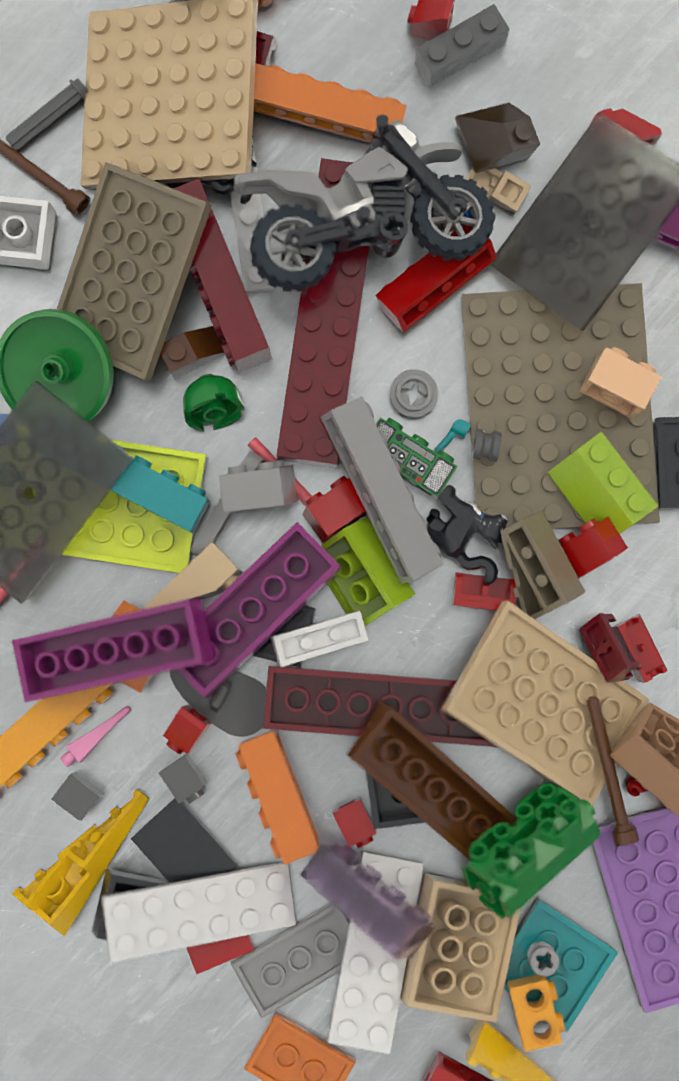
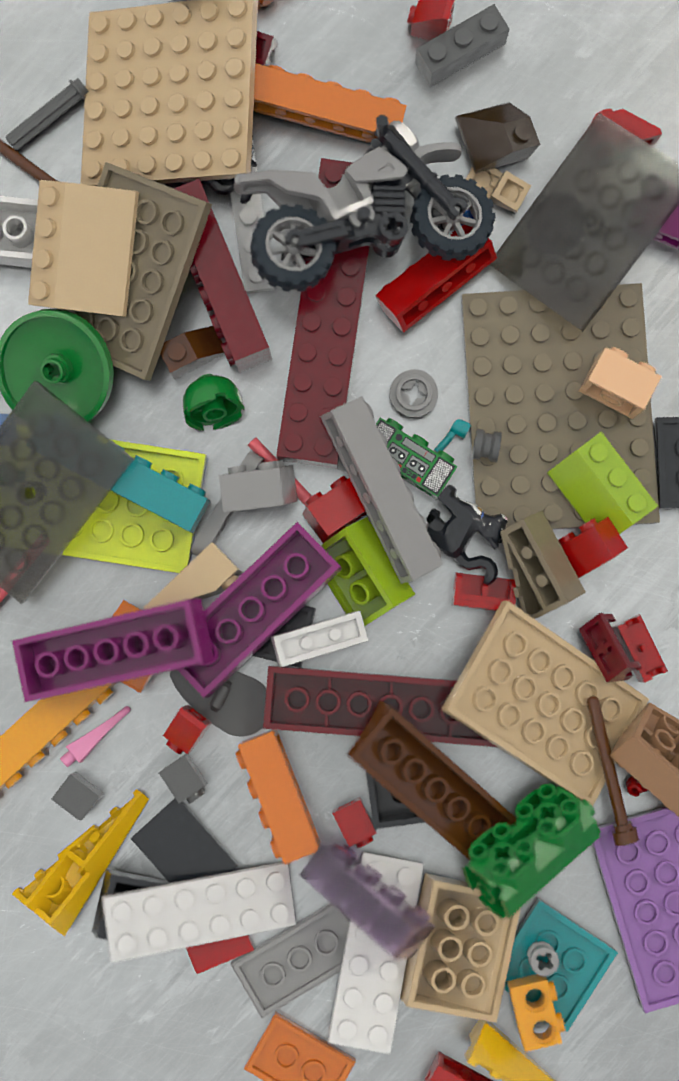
none -> tan slope [28,180,139,317]

